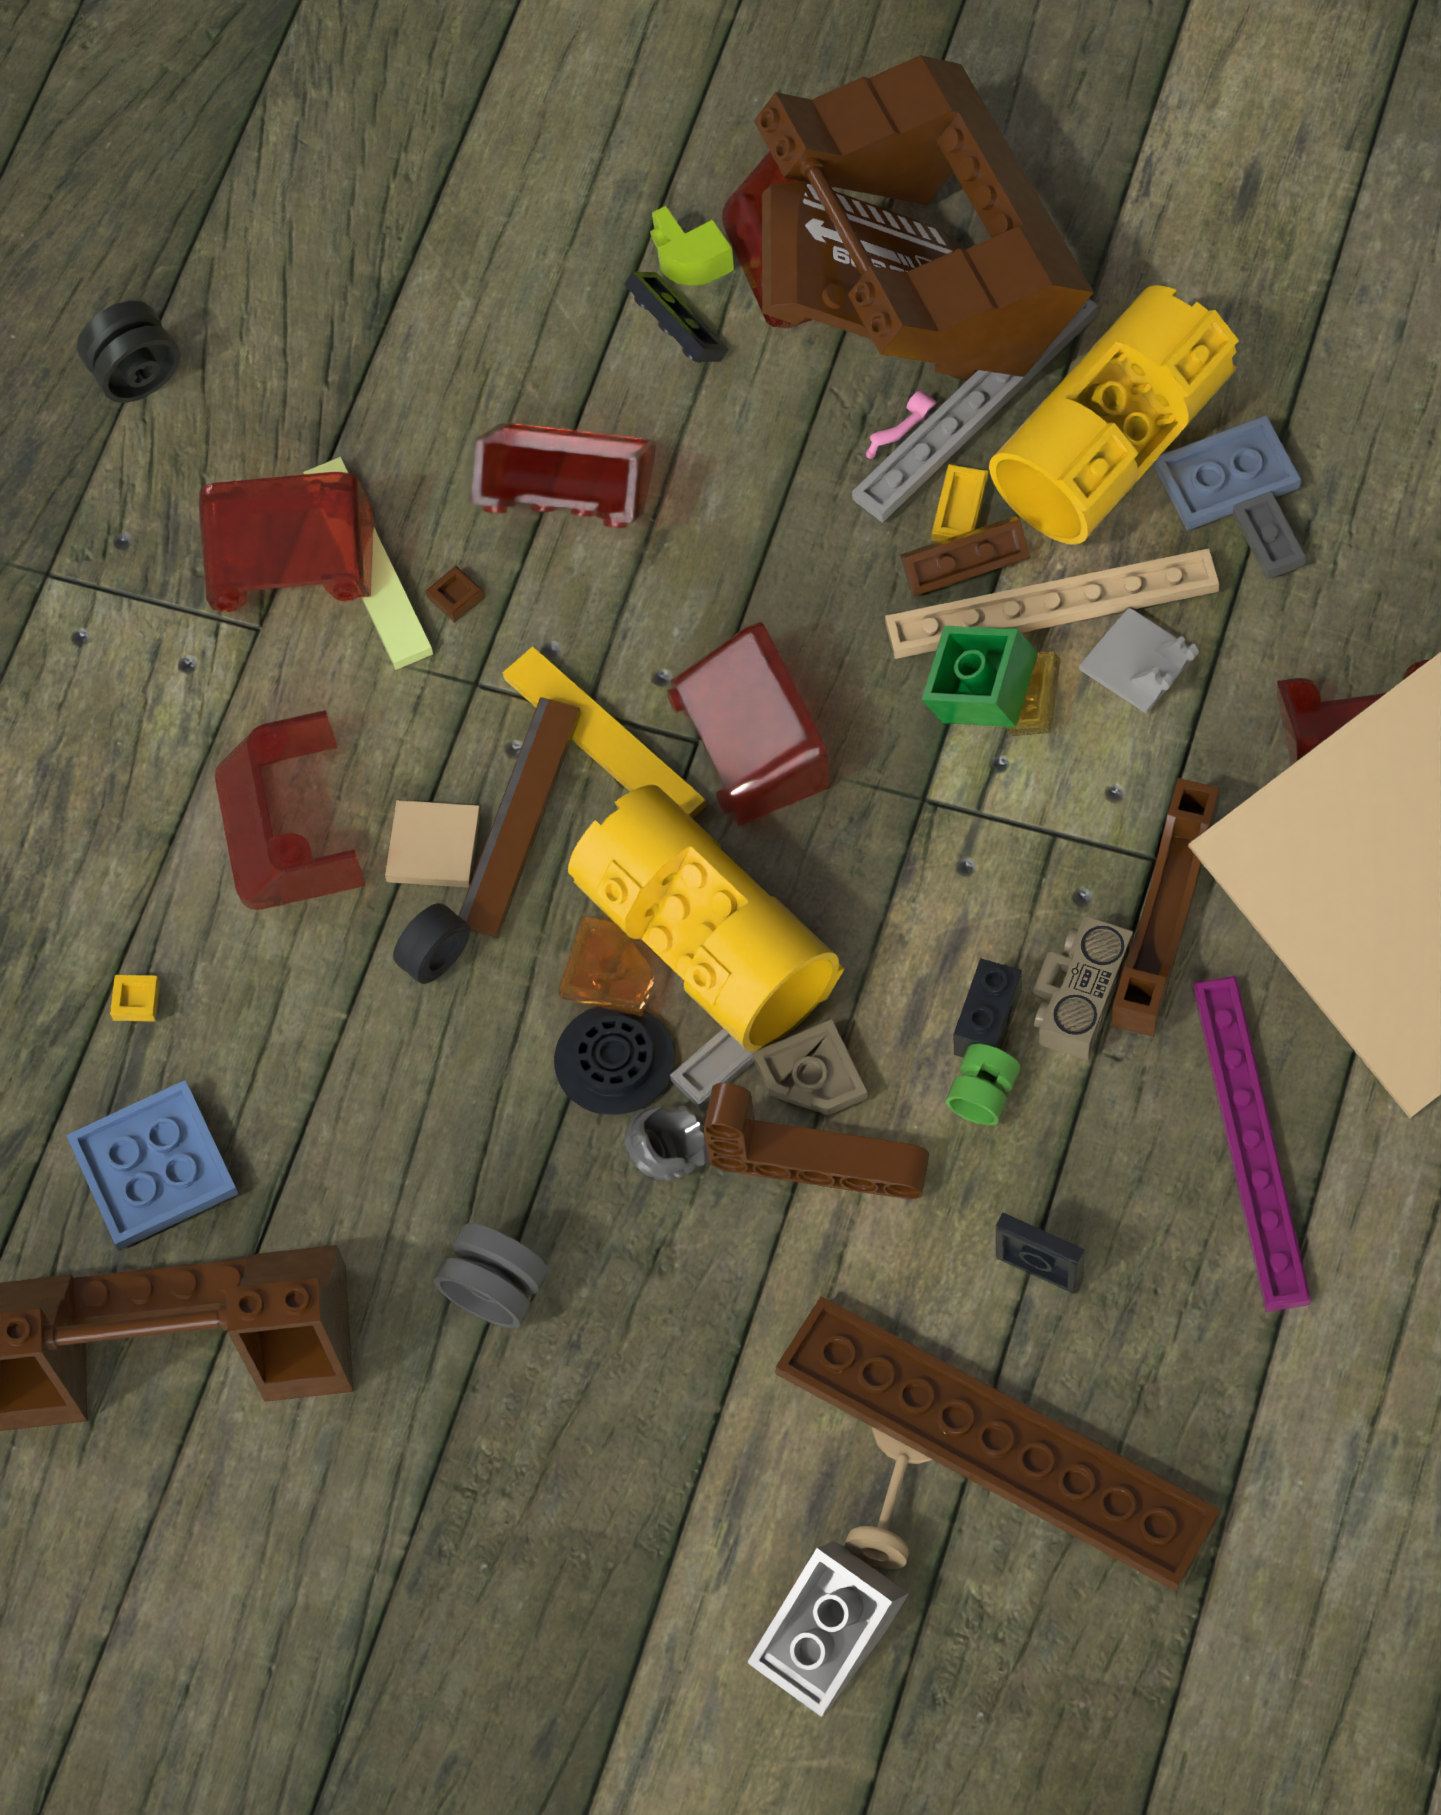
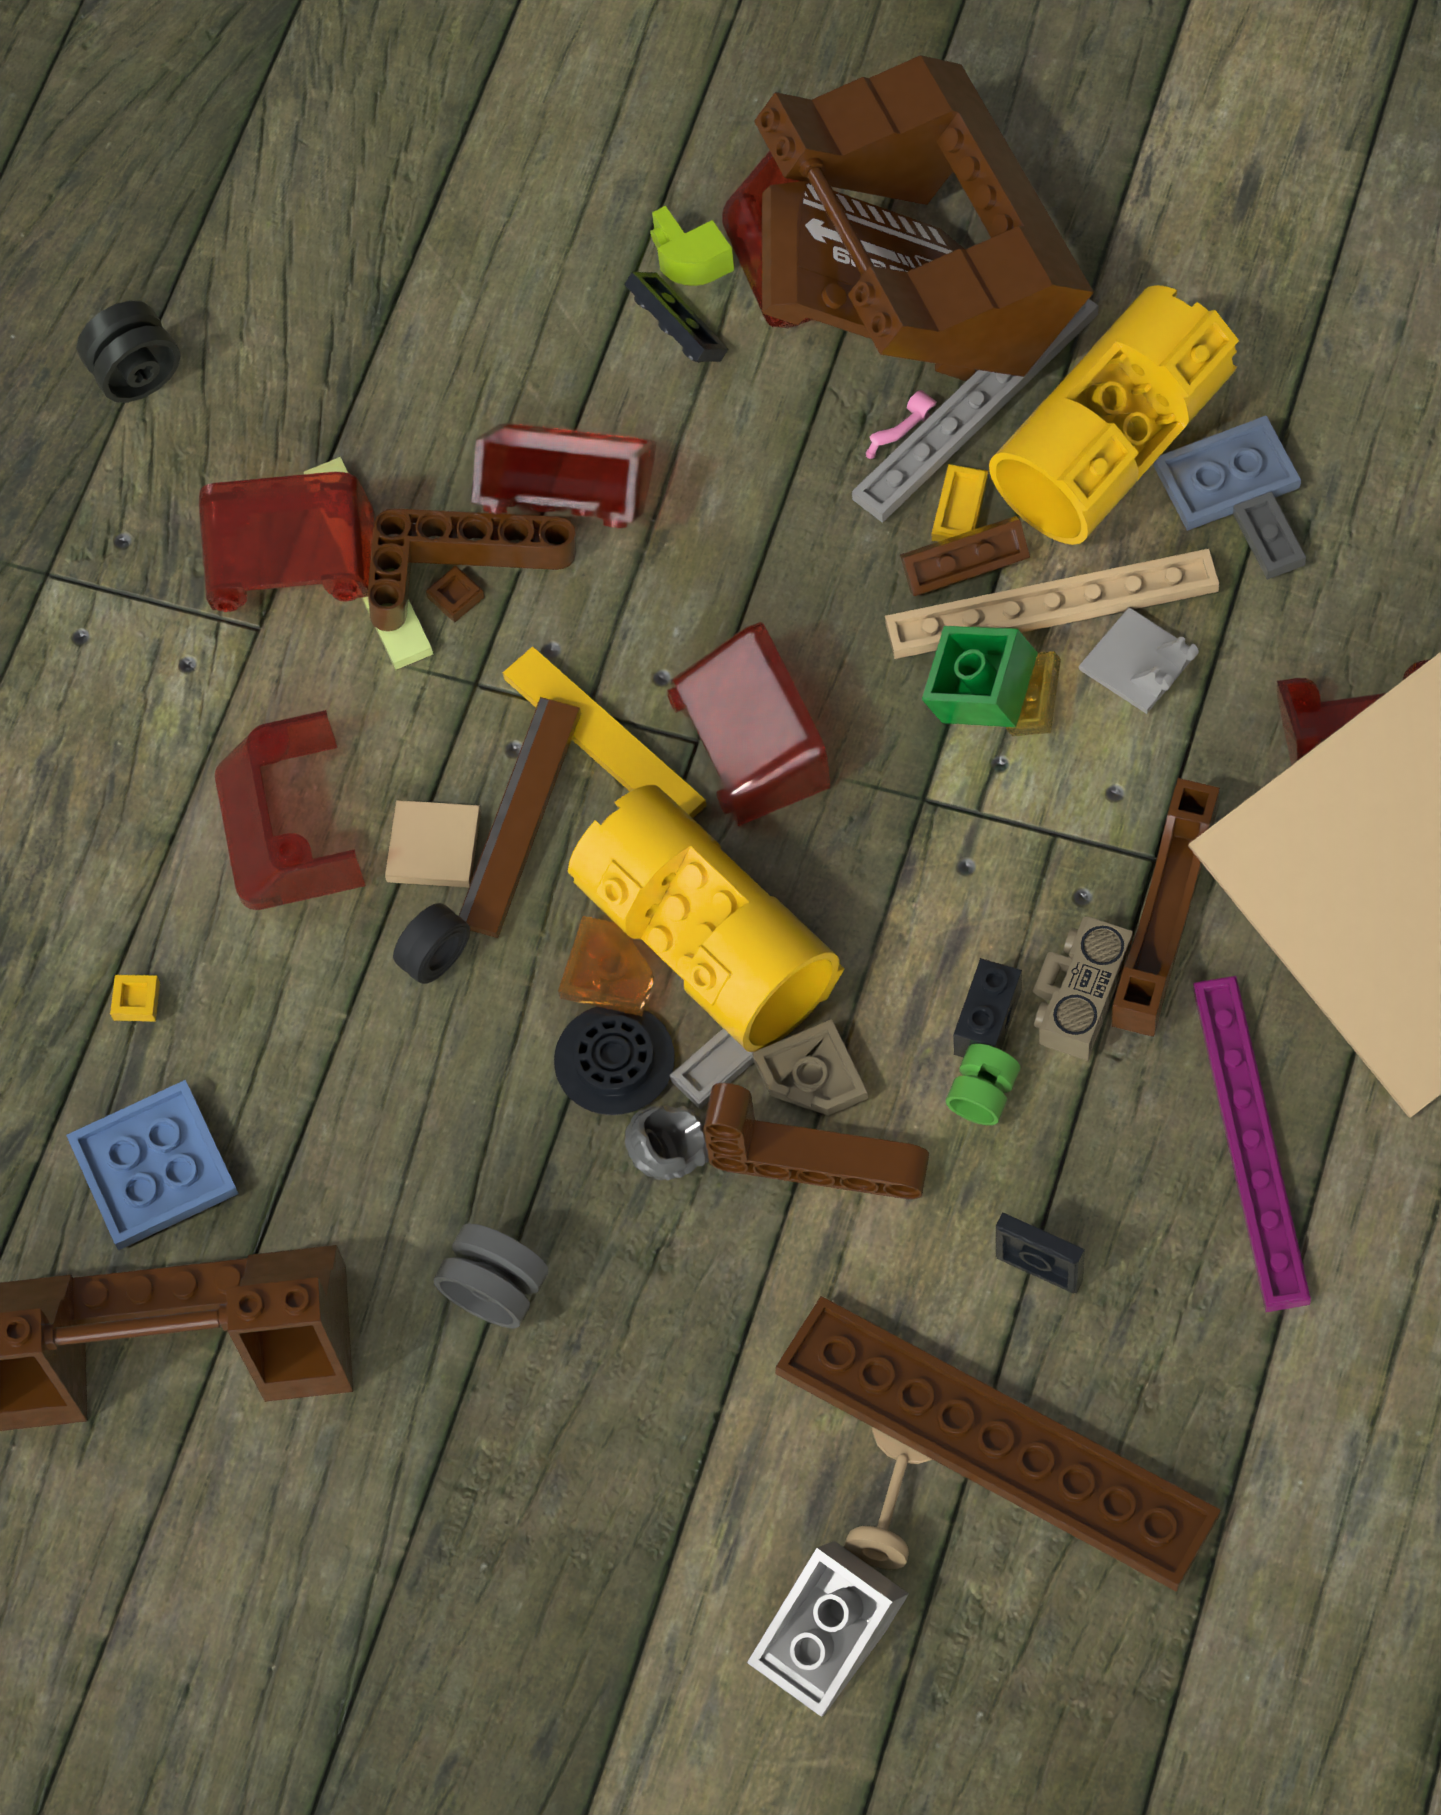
none -> reddish brown beam [368,508,576,631]

